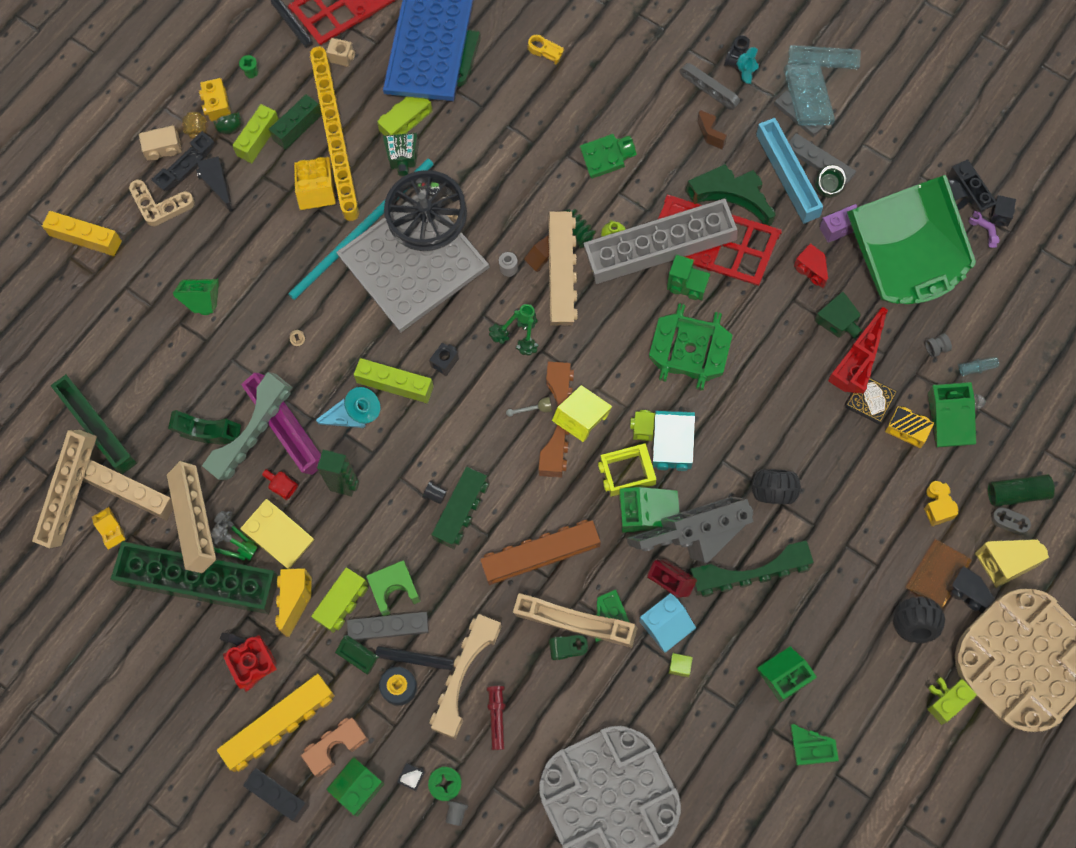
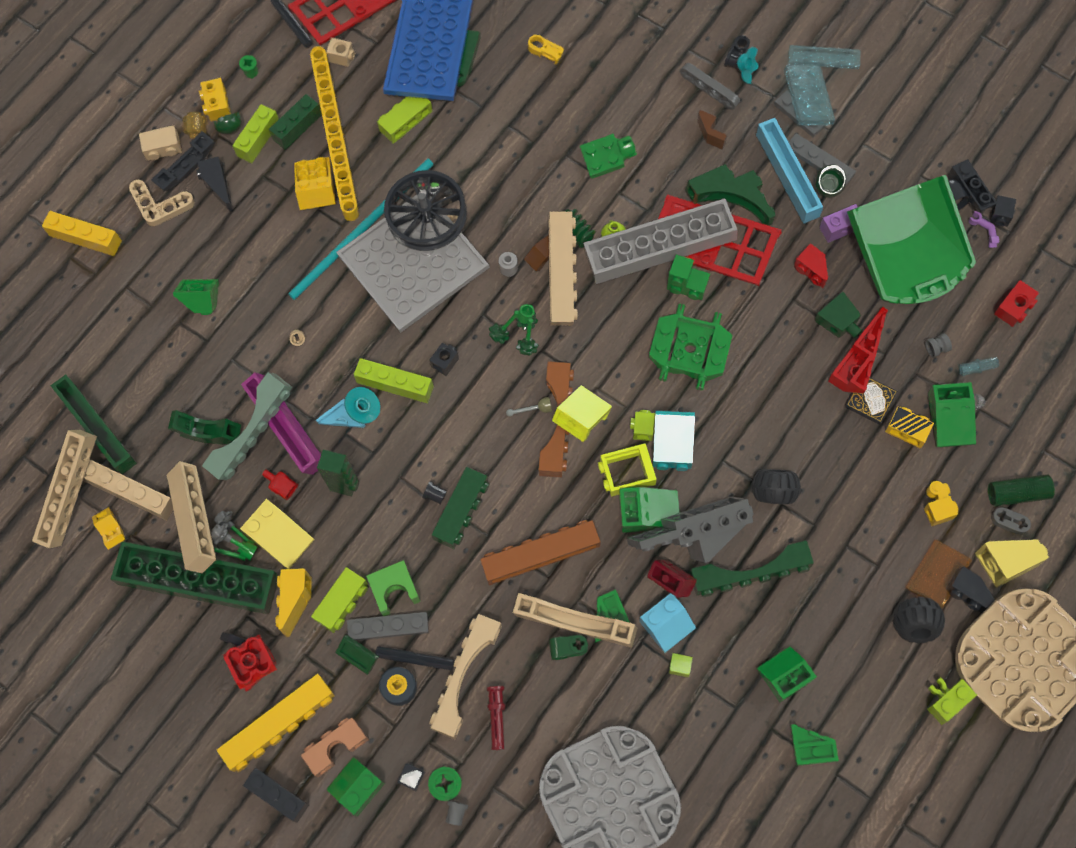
torso [383,133,419,176] -> none
none -> red brick [994,280,1039,327]

